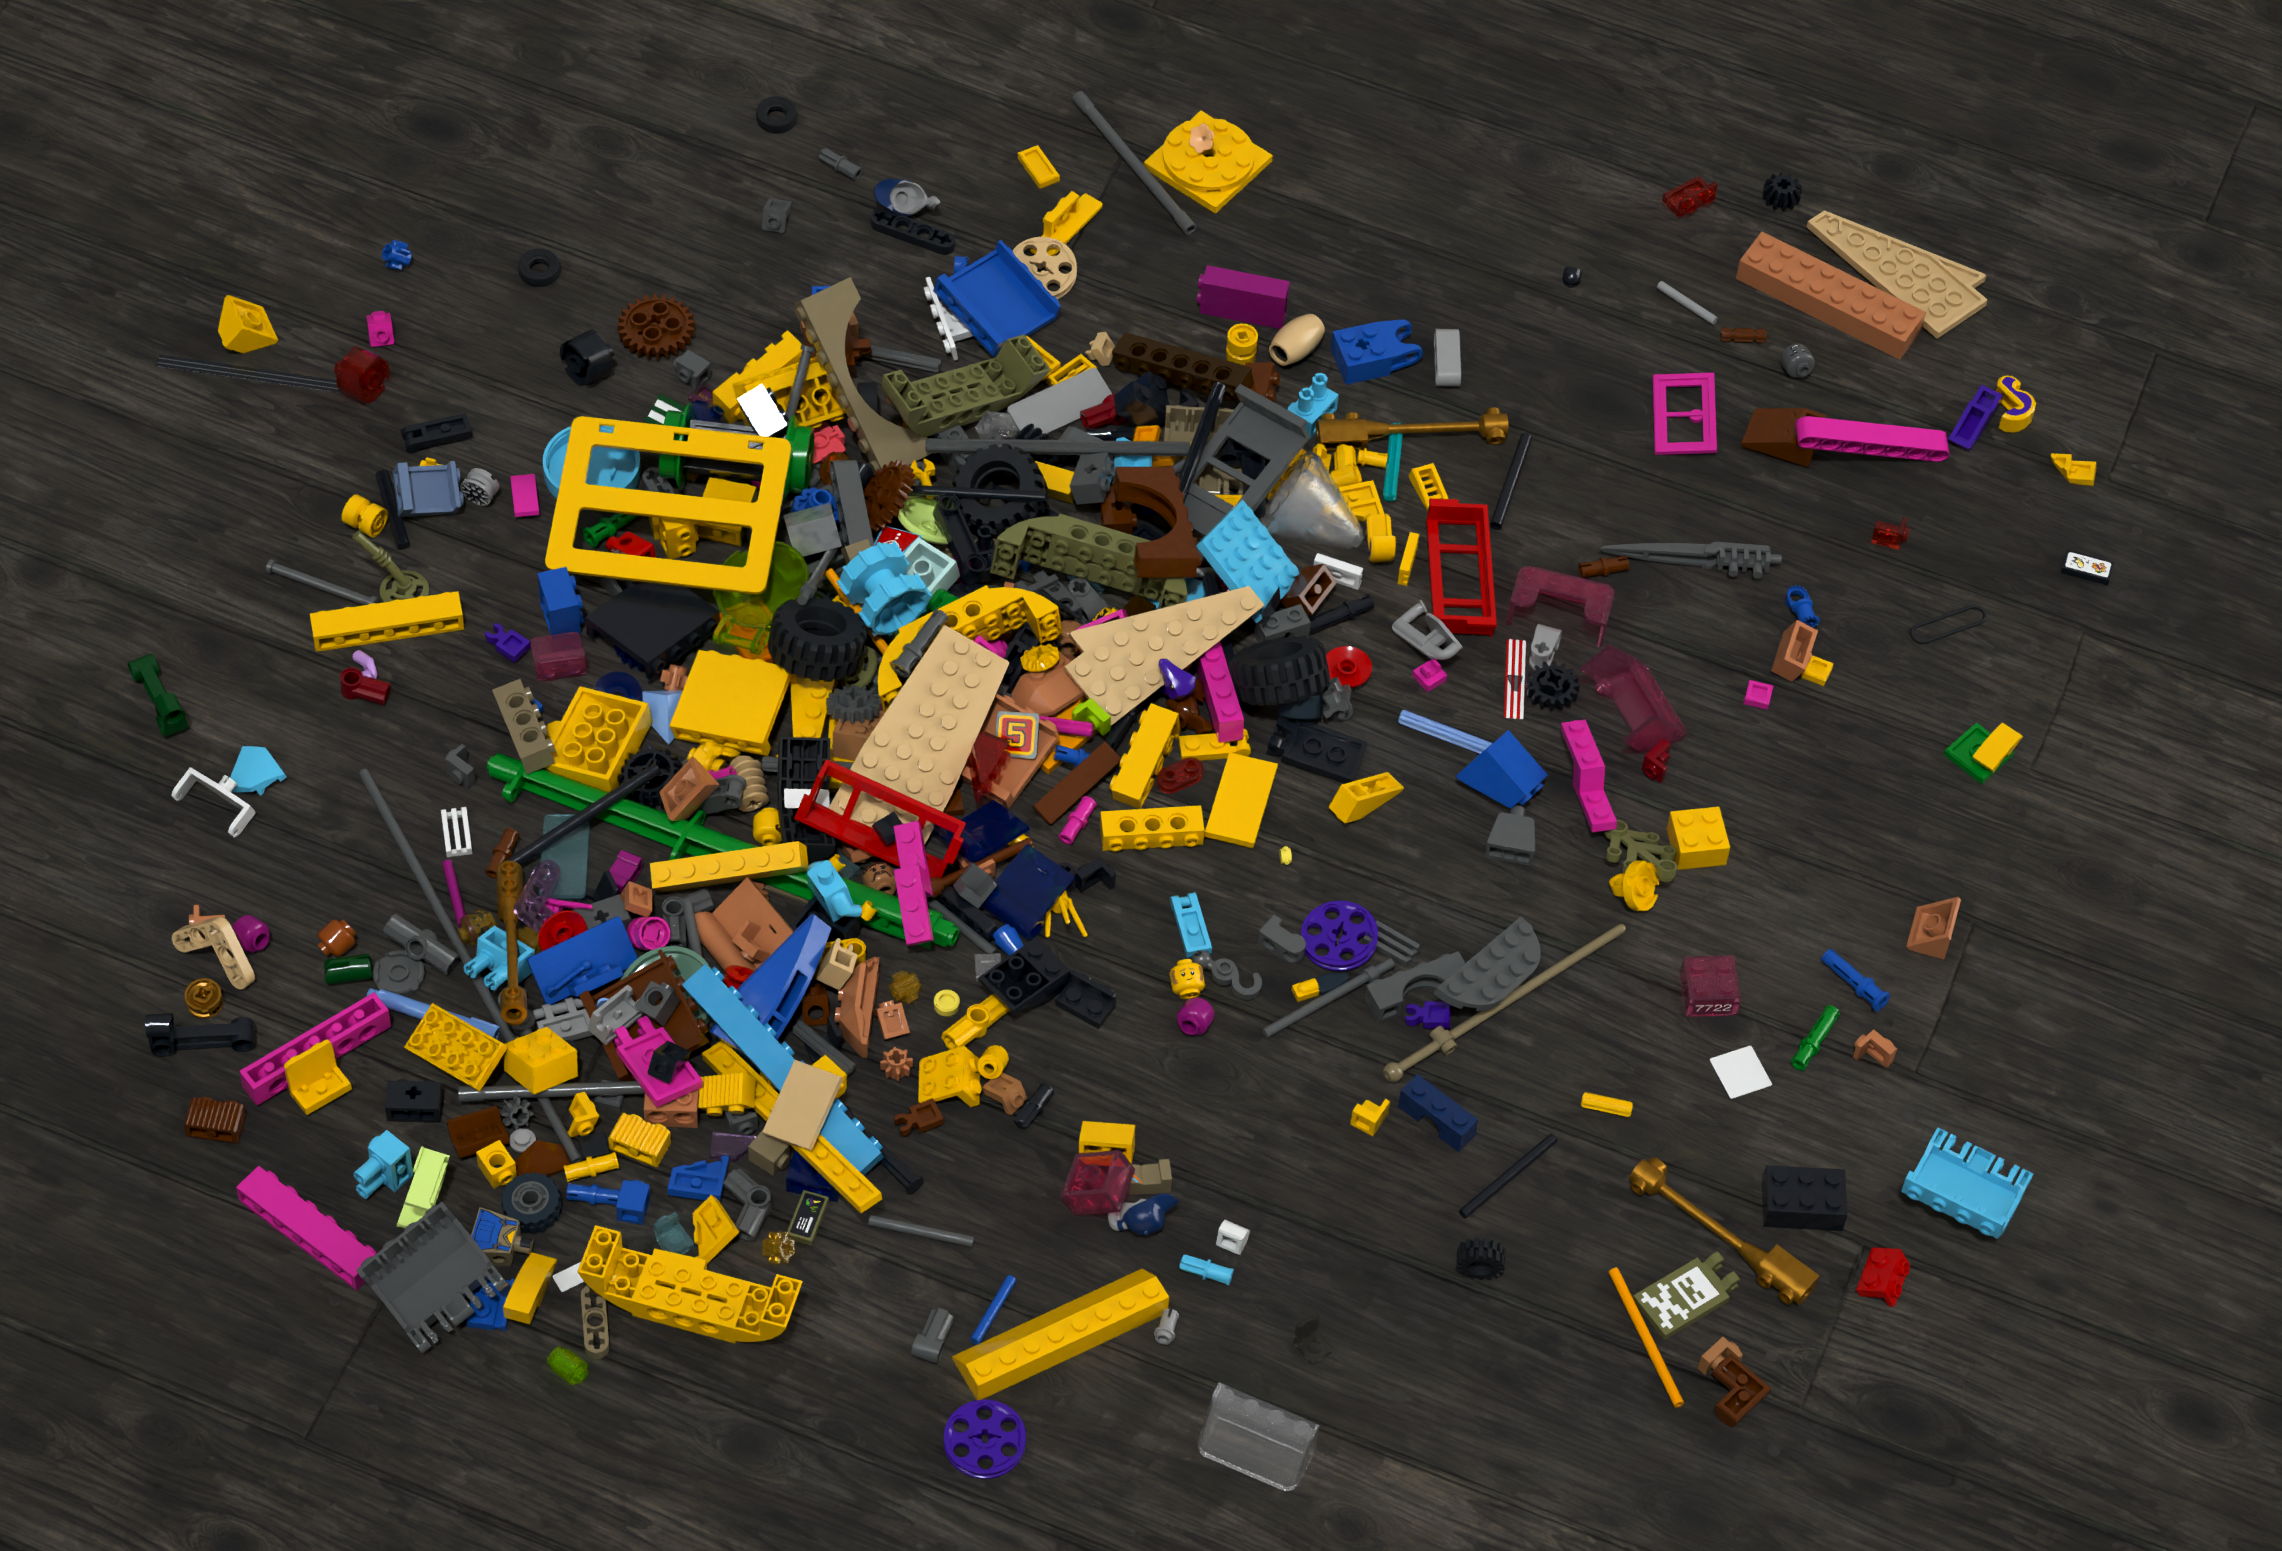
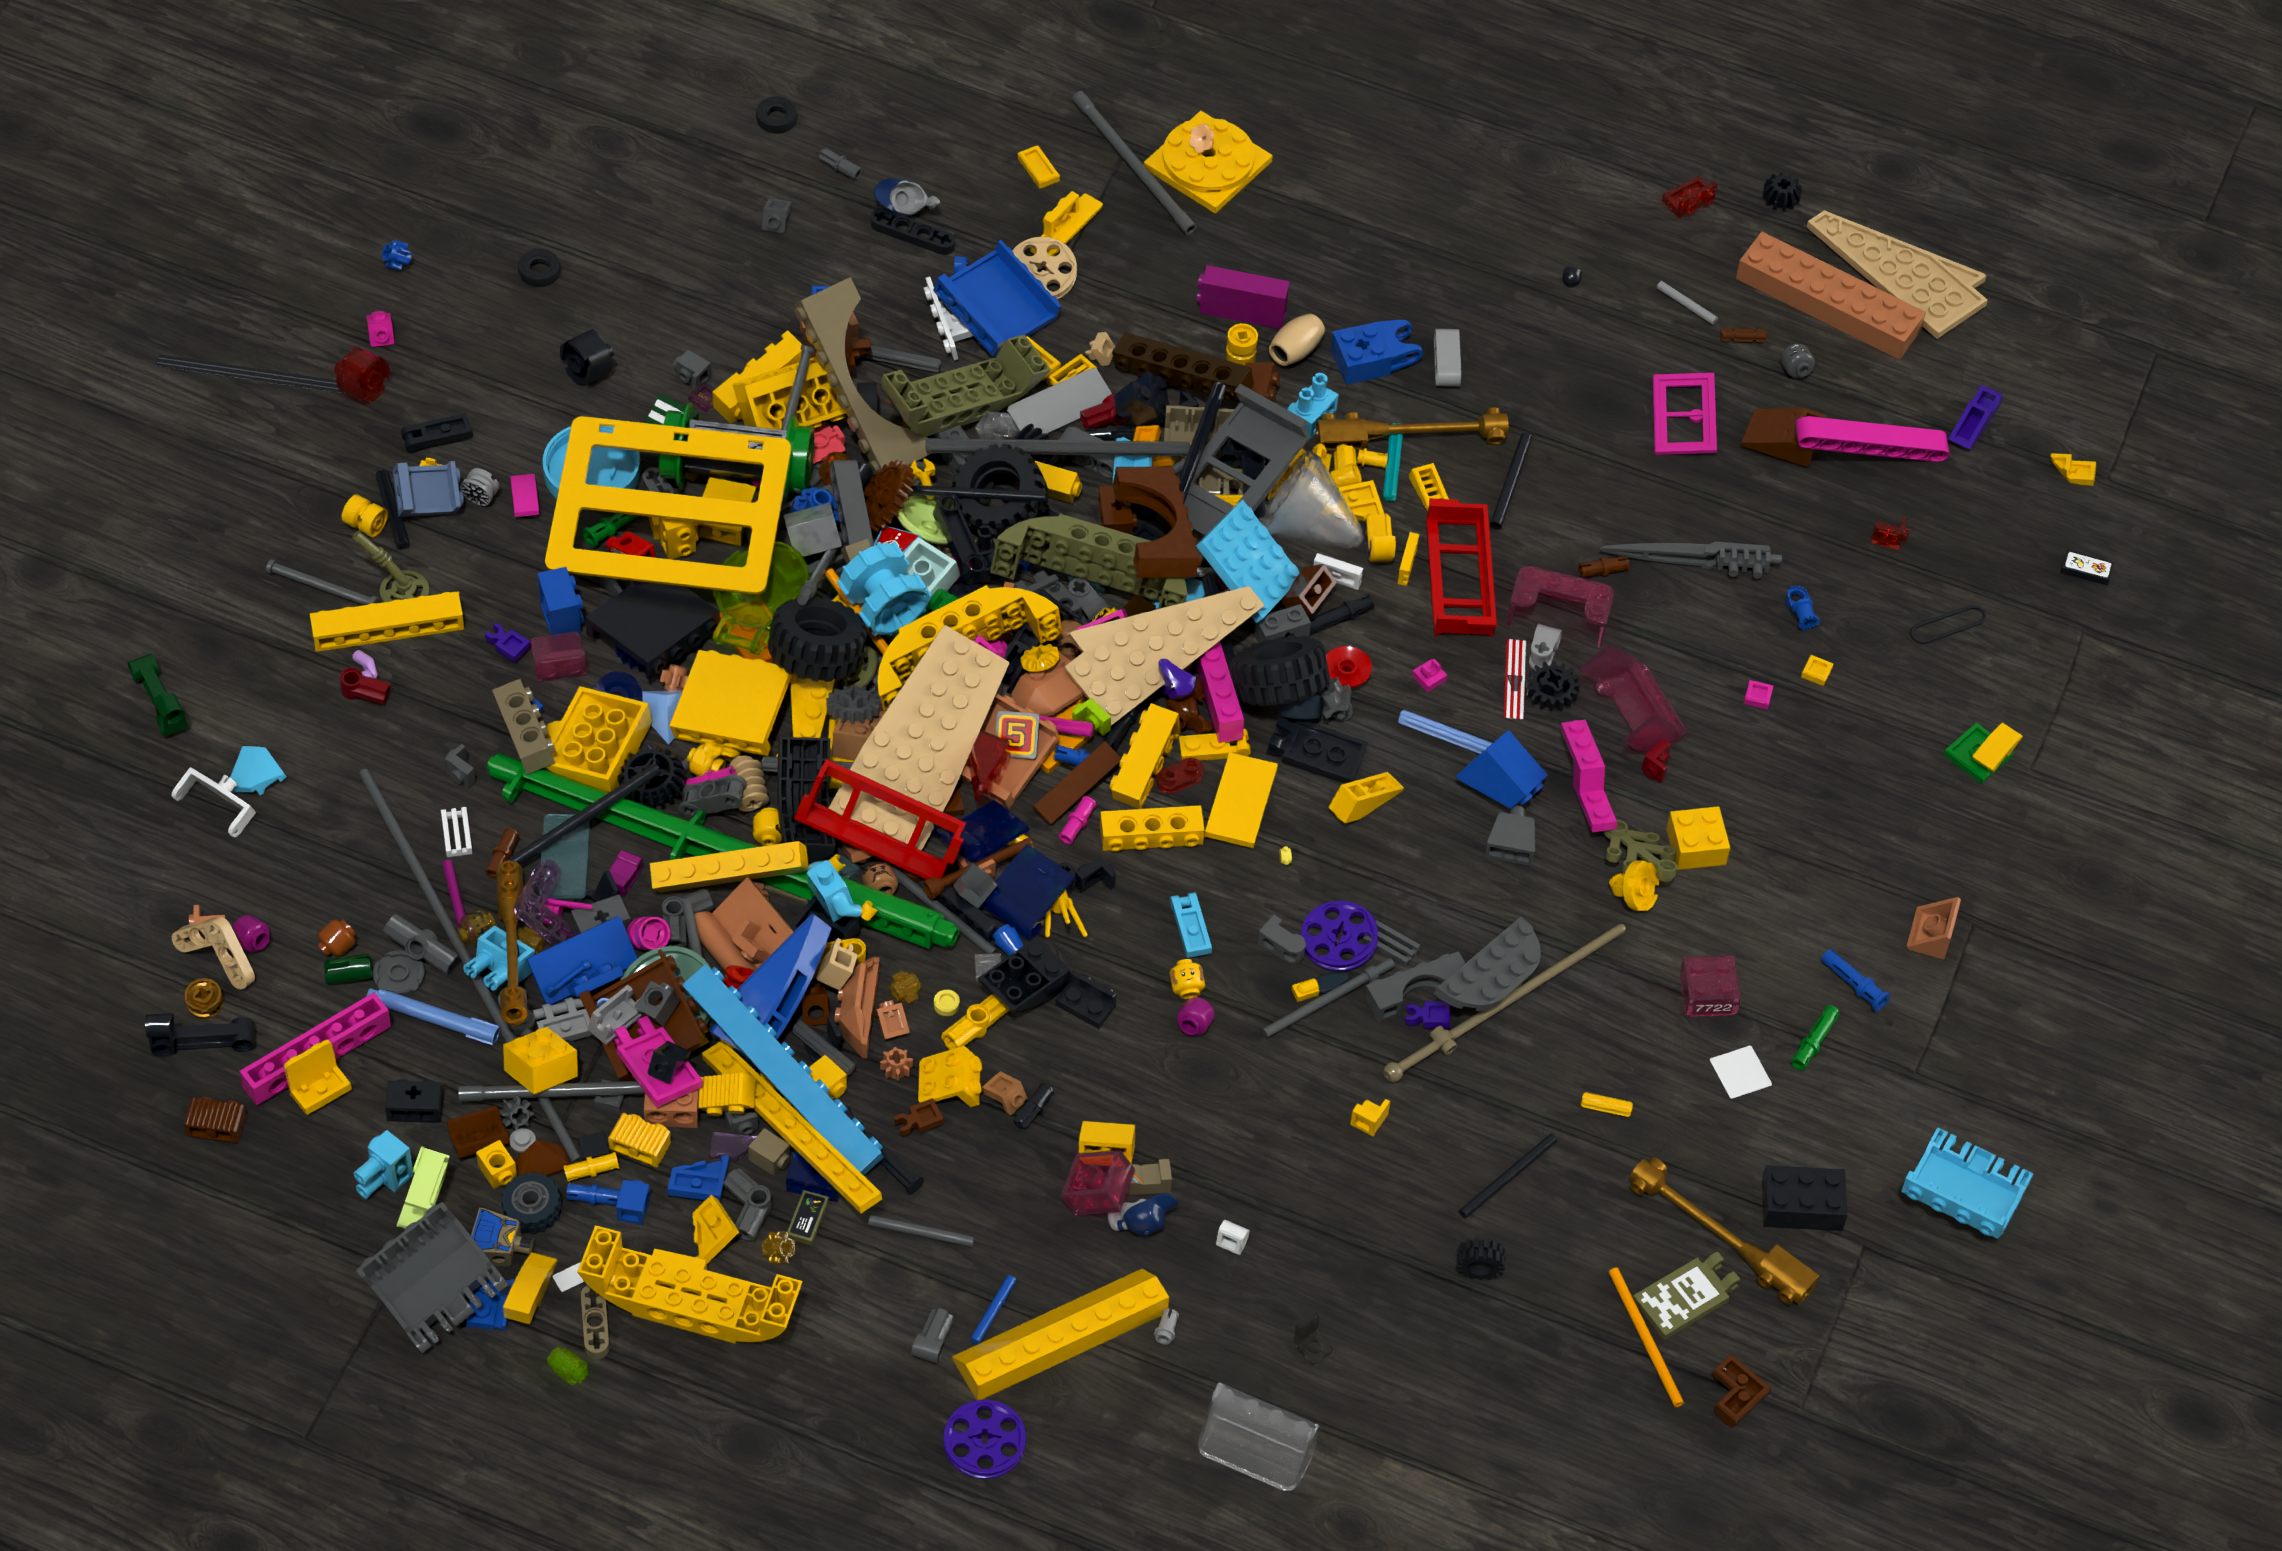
yellow slope [218,295,278,353] -> none
dark pink brick [236,1166,377,1291] -> none
yellow tile [404,1003,508,1092] -> none
red dish [538,910,587,951] -> none
yellow bracket [568,1091,599,1137] -> none
reddish brown gear [618,293,695,360] -> none
nougat bracket [620,881,652,917] -> none
clear light blue bracket [653,1212,694,1255] -> none
nougat slope [659,756,720,821] -> none
clear blue dish [692,400,730,424] -> none
brick [737,384,790,444] -> none
tan tile [762,1060,843,1151] -> none
white sticker [784,789,830,808] -> none
black tile [872,811,903,847] -> none
dark grey pin [890,609,948,678] -> none
dark pink bracket [893,821,934,946] -> none
yellow brick [977,1045,1009,1079] -> none
dark grey brick [1070,452,1116,505] -> none
medium azure axle [1179,1255,1234,1286] -> none
dark grey piece [1192,950,1262,1000] -> none
black sticker [1262,587,1281,628] -> none
light grey piece [1392,600,1462,660] -> none
dark blue arch [1398,1074,1478,1152] -> none
medium nougat bracket [1697,1337,1743,1376] -> none
nougat brick [1771,620,1818,682] -> none
nougat bracket [1853,1029,1897,1068] -> none
red bracket [1856,1247,1910,1307] -> none
yellow animal [1995,375,2036,433] -> none

